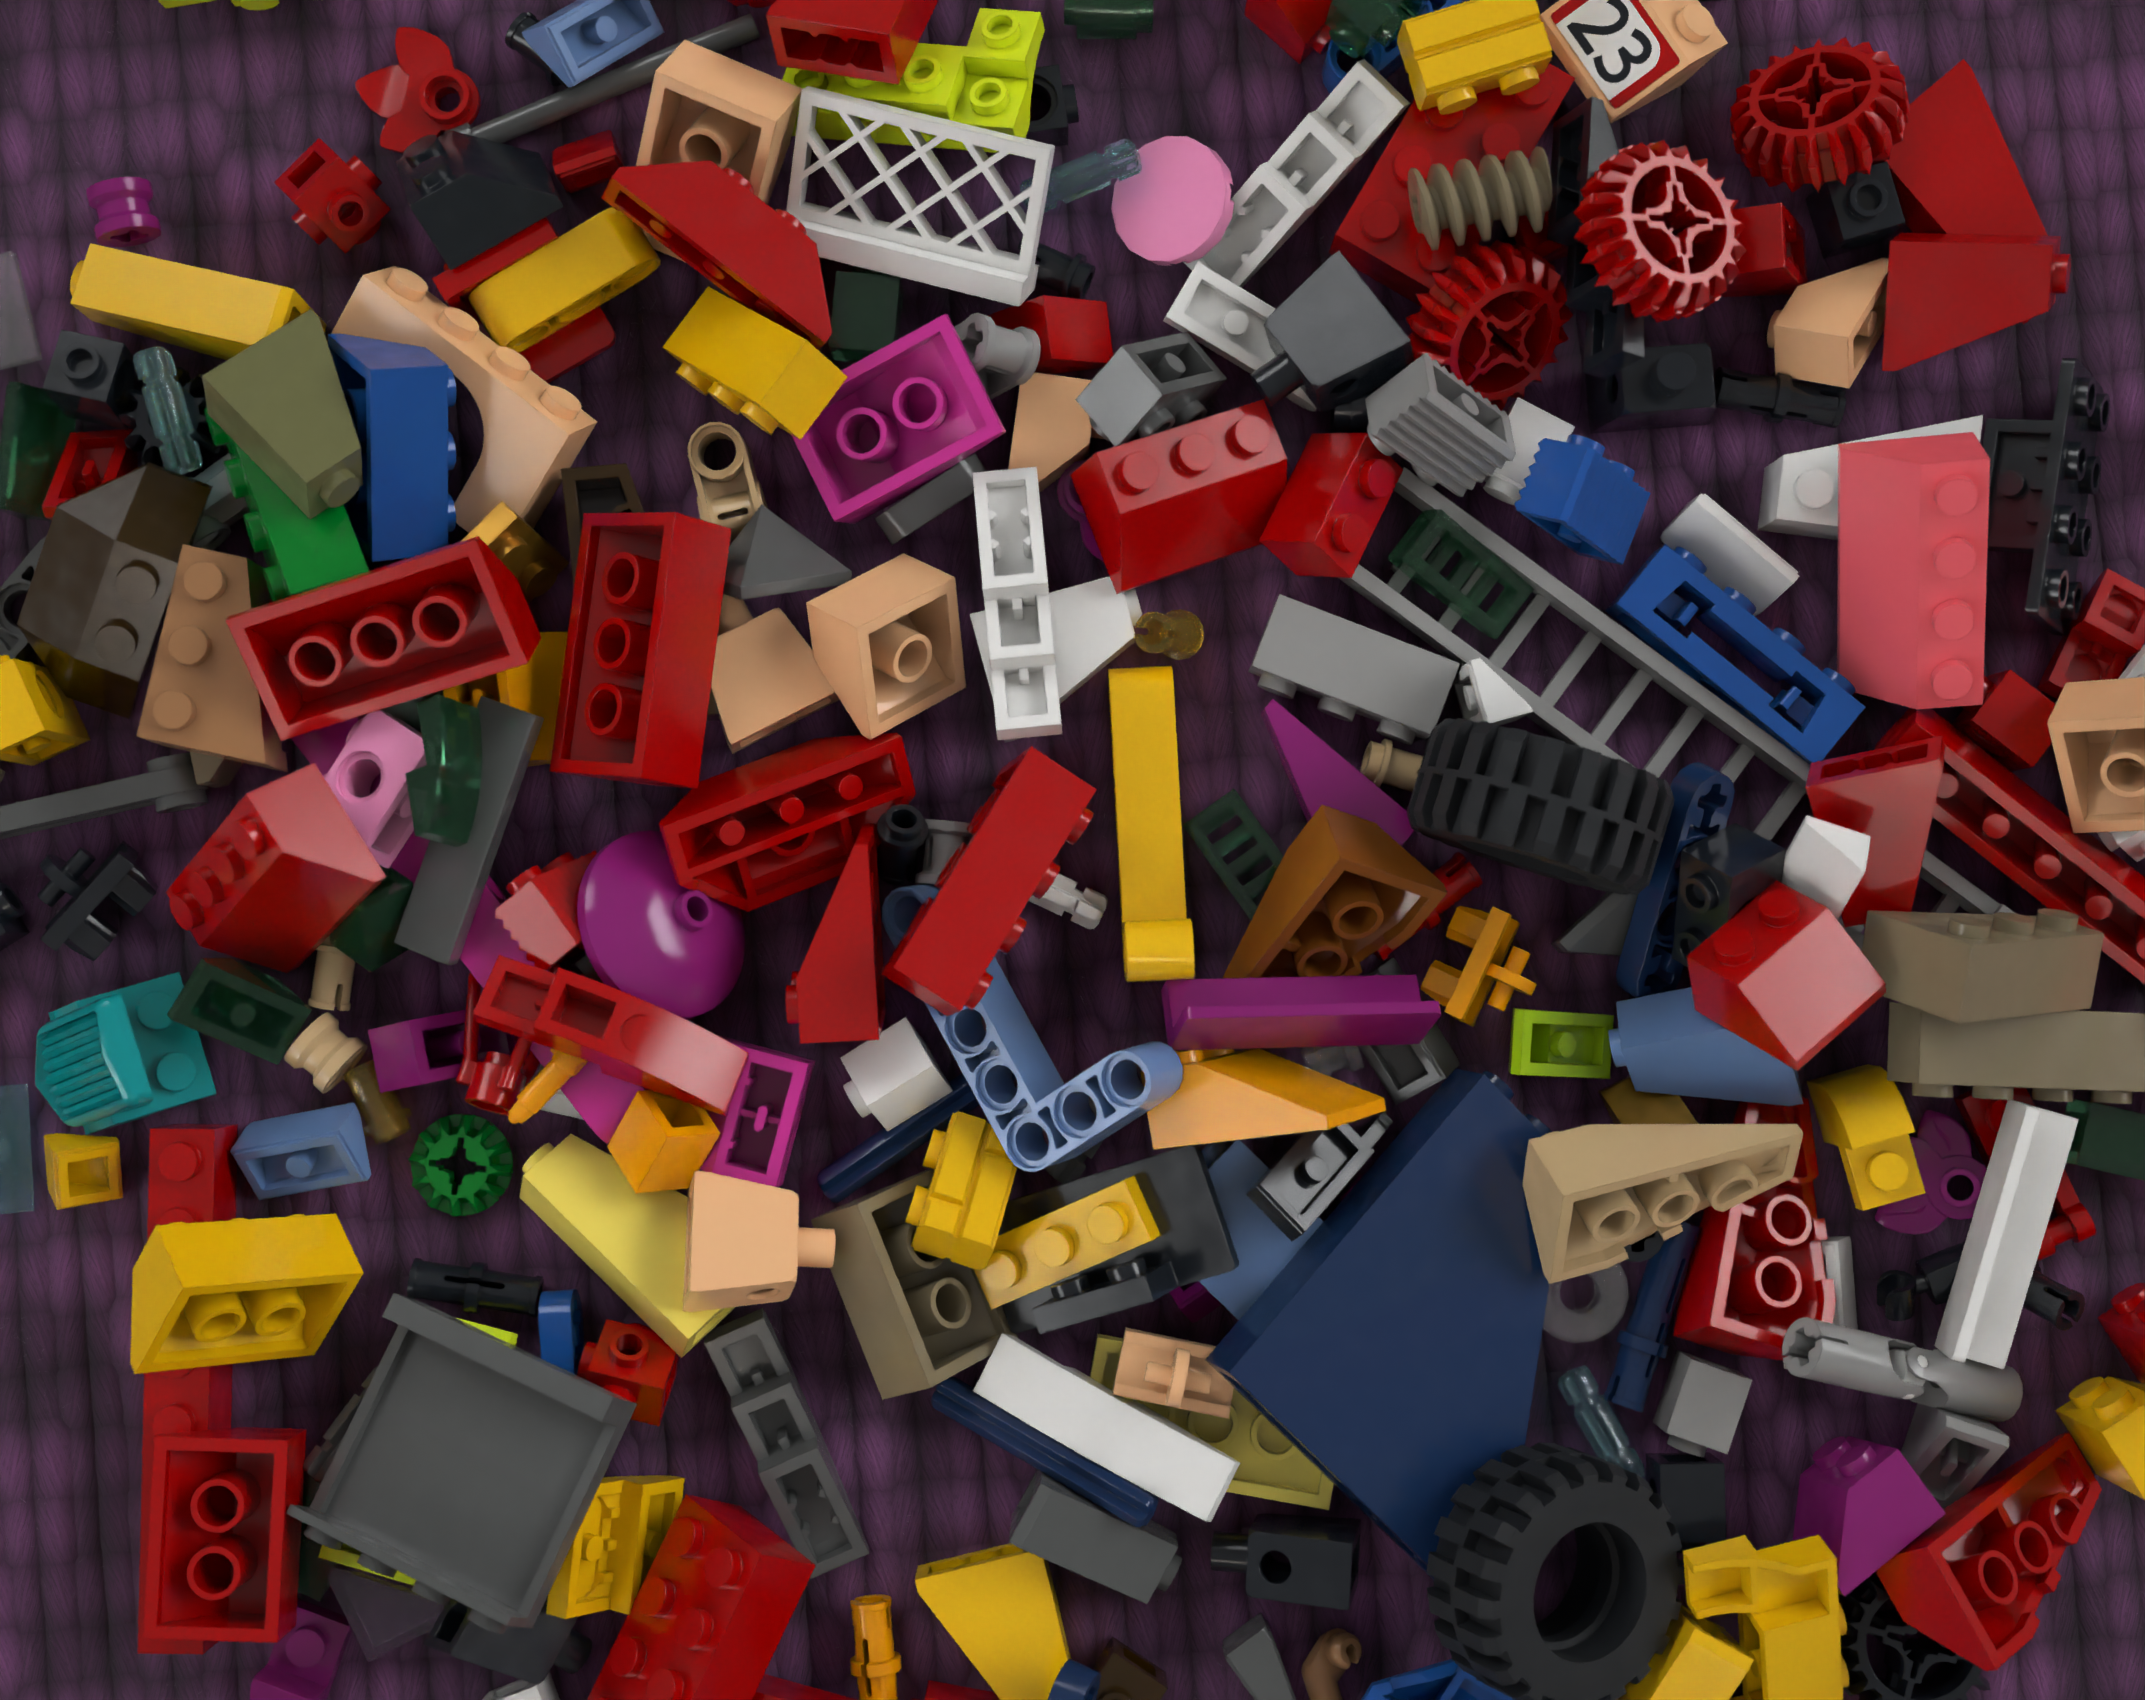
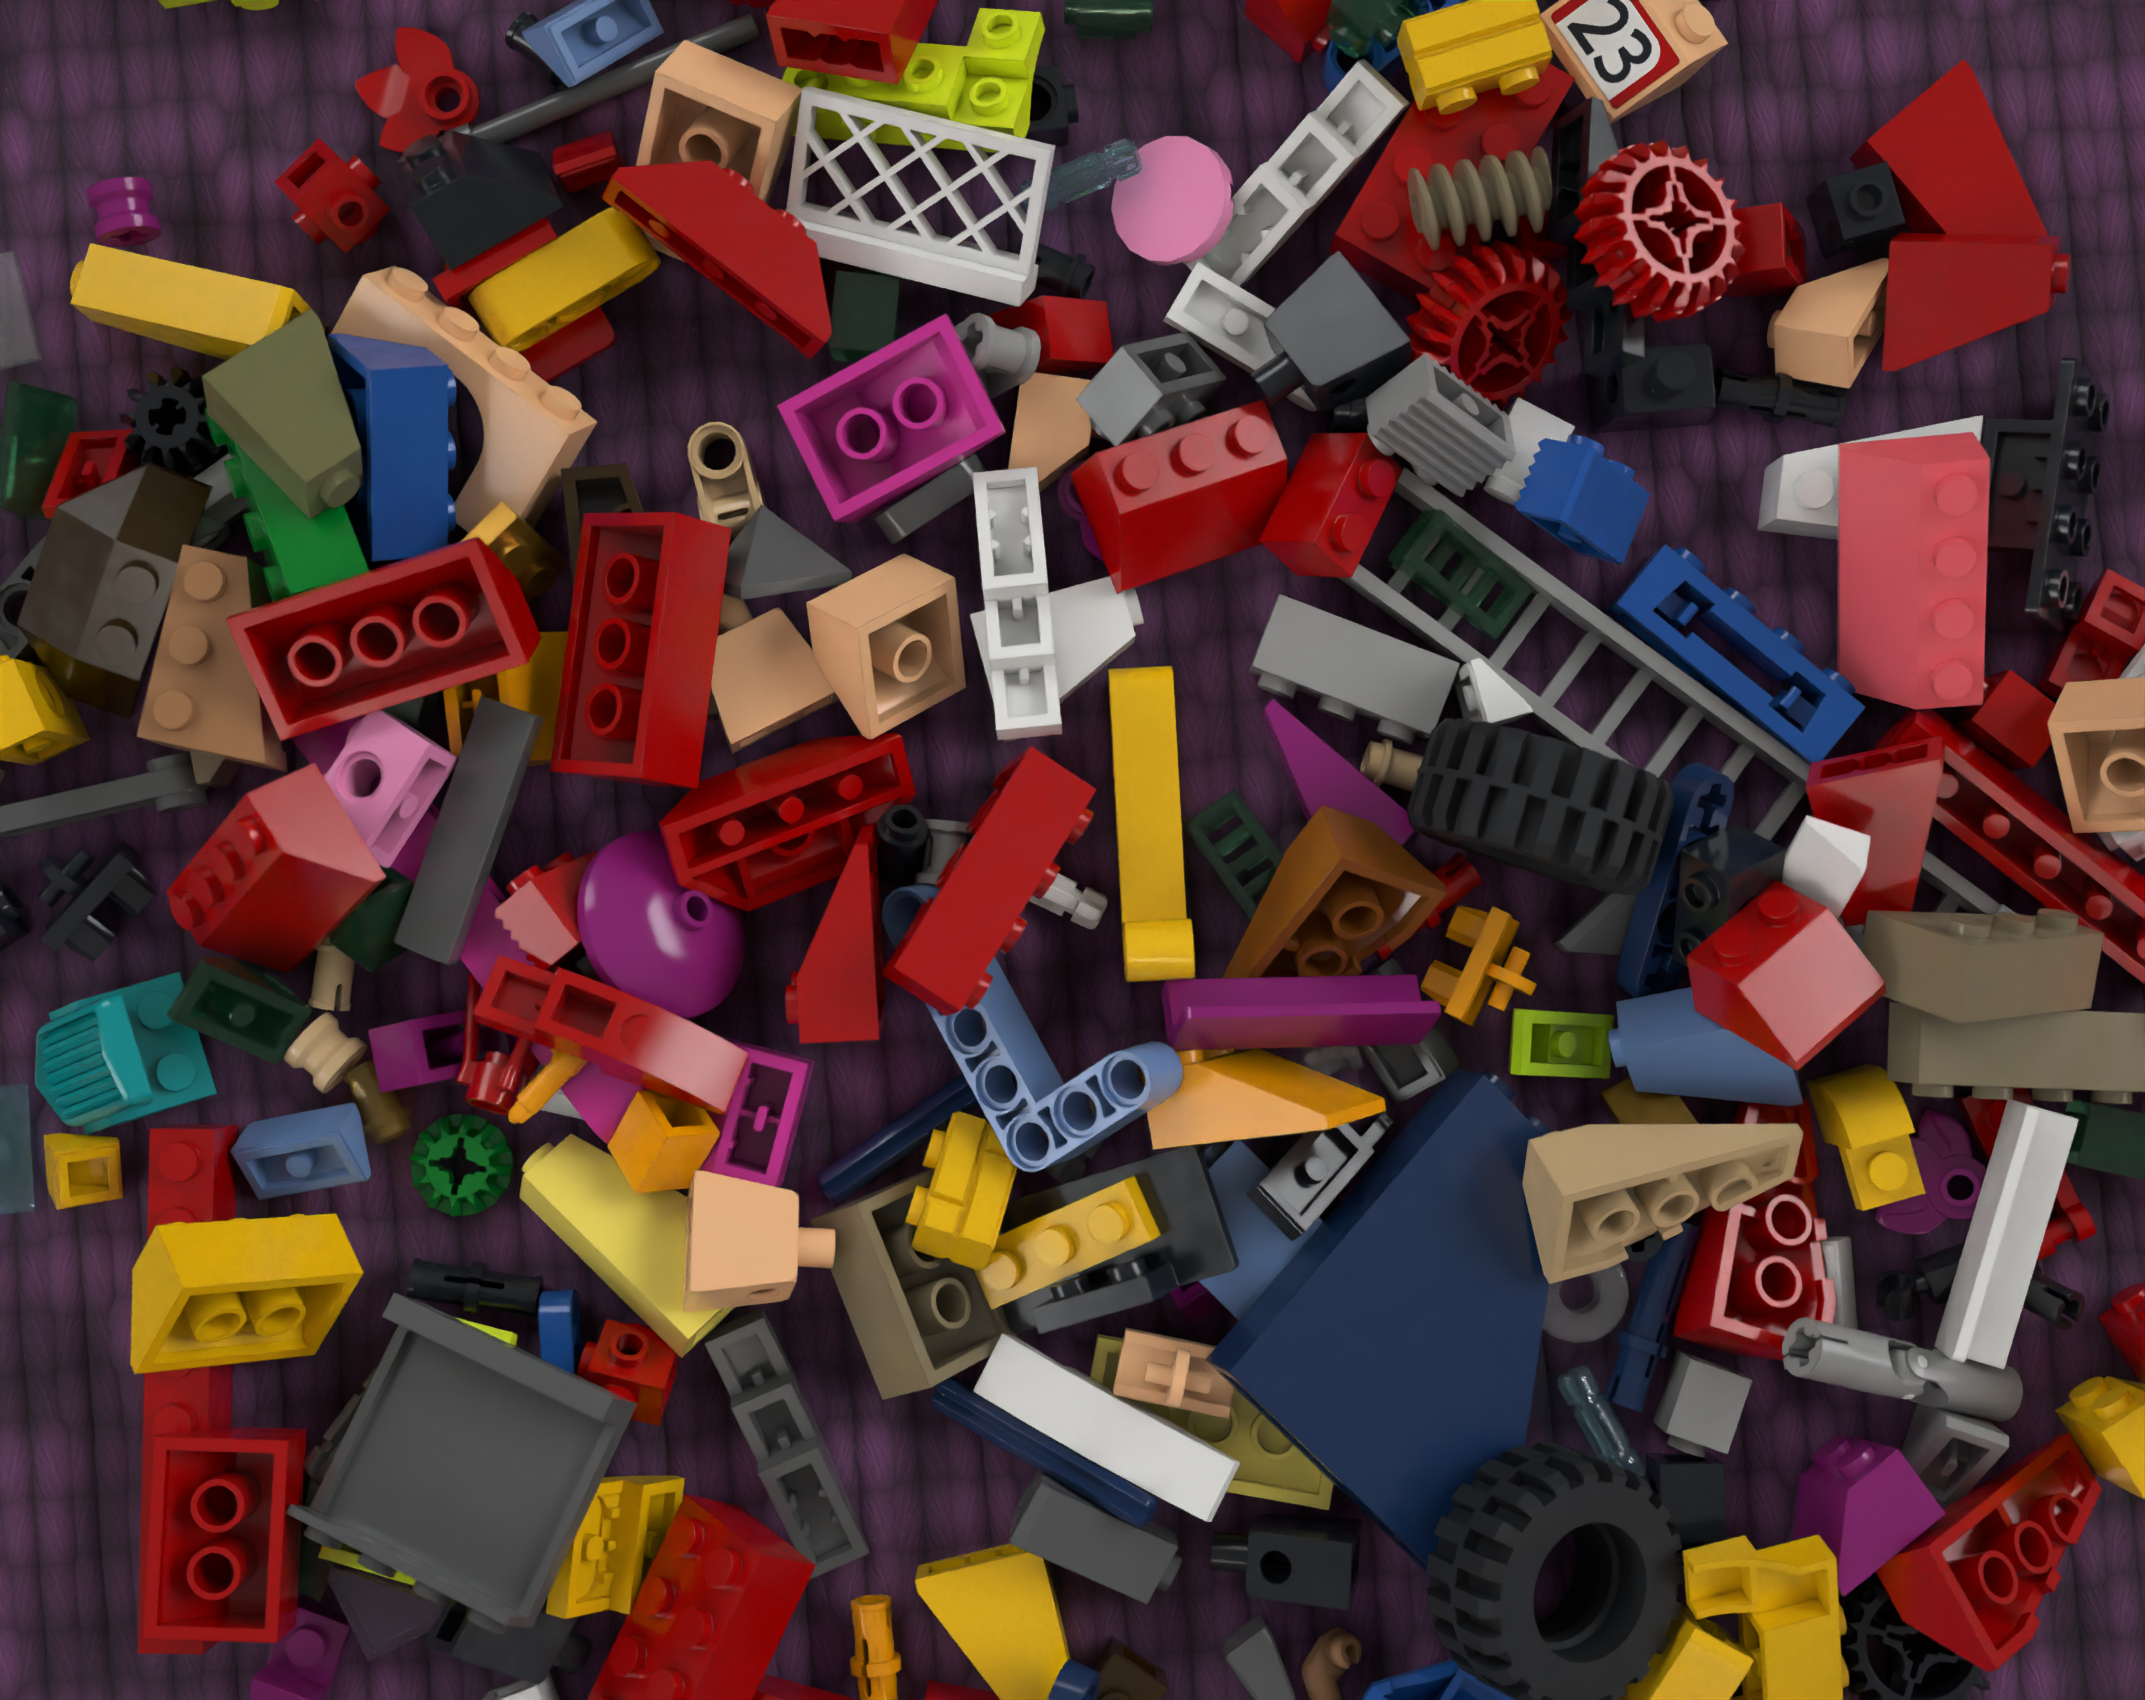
black brick [43,329,146,431] -> none
clear light blue axle [133,346,203,474] -> none
clear green slope [405,695,482,847] -> none
yellow brick [663,286,847,440] -> none
white brick [840,1017,953,1131] -> none
clear yellow pin [1134,609,1204,660] -> none
white slope [1660,493,1800,616] -> none
red gear [1730,37,1910,192] -> none

